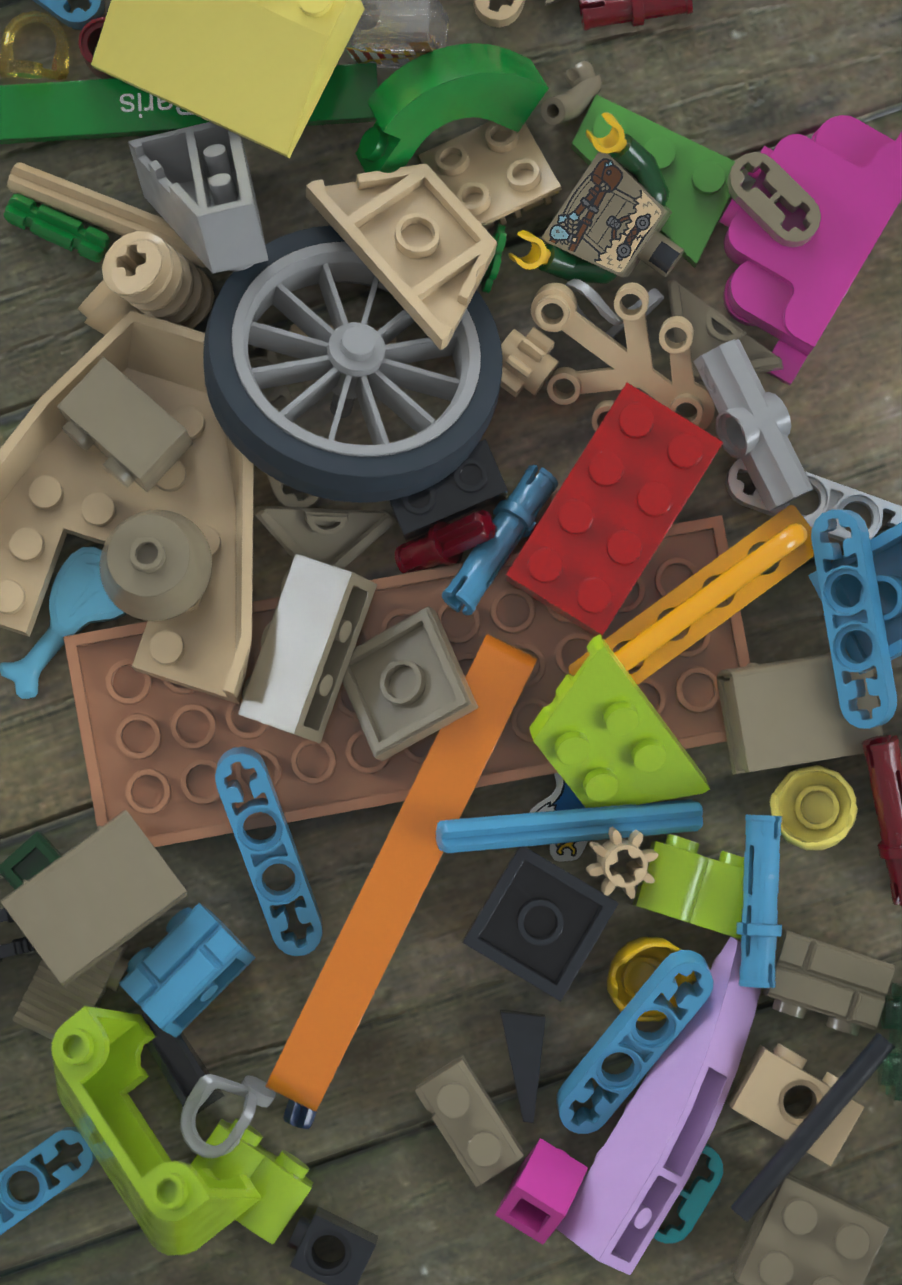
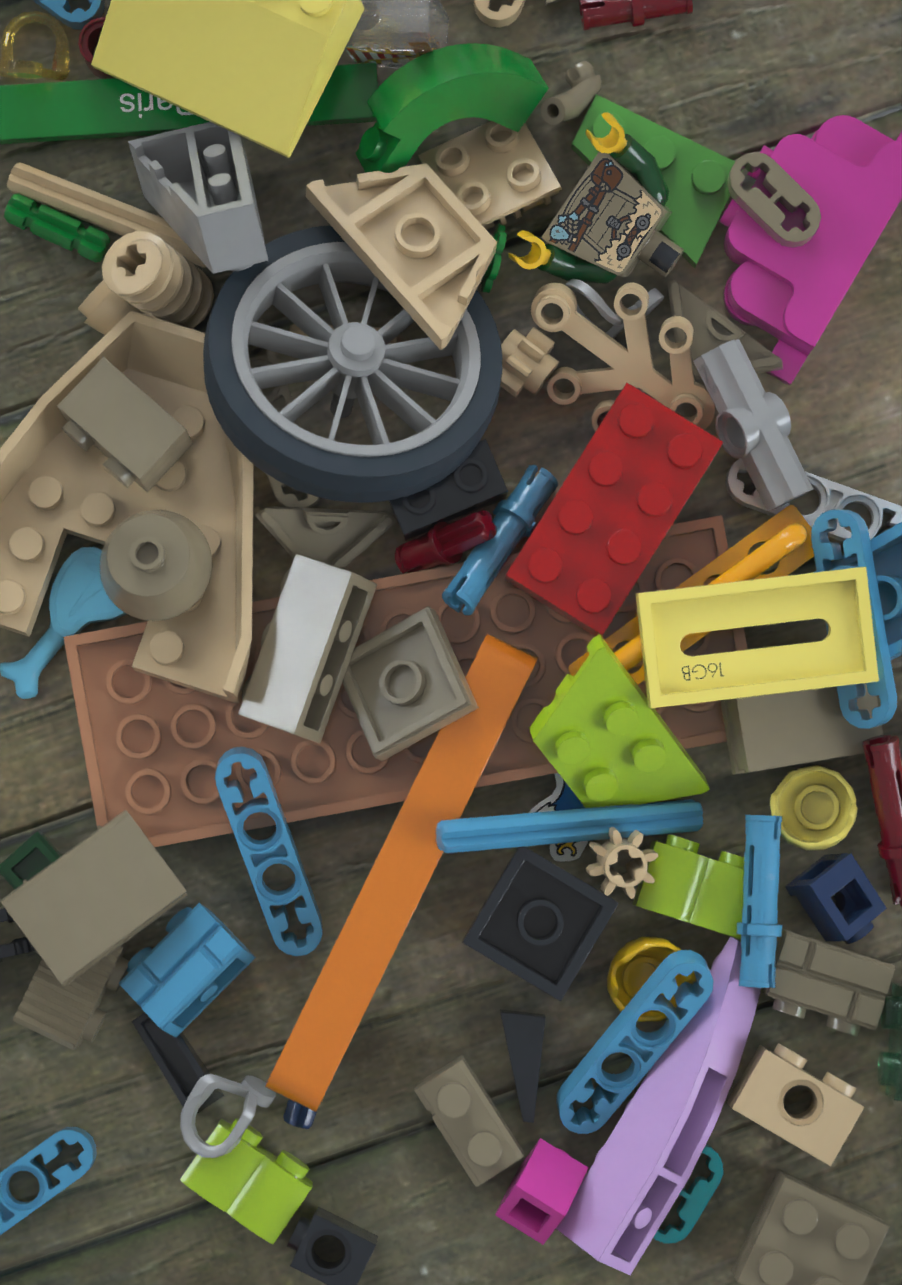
lime windscreen [52,1006,262,1255] -> none
black bar [730,1033,895,1222] -> none
none -> light yellow piece [635,567,879,708]
none -> dark blue brick [785,853,887,944]

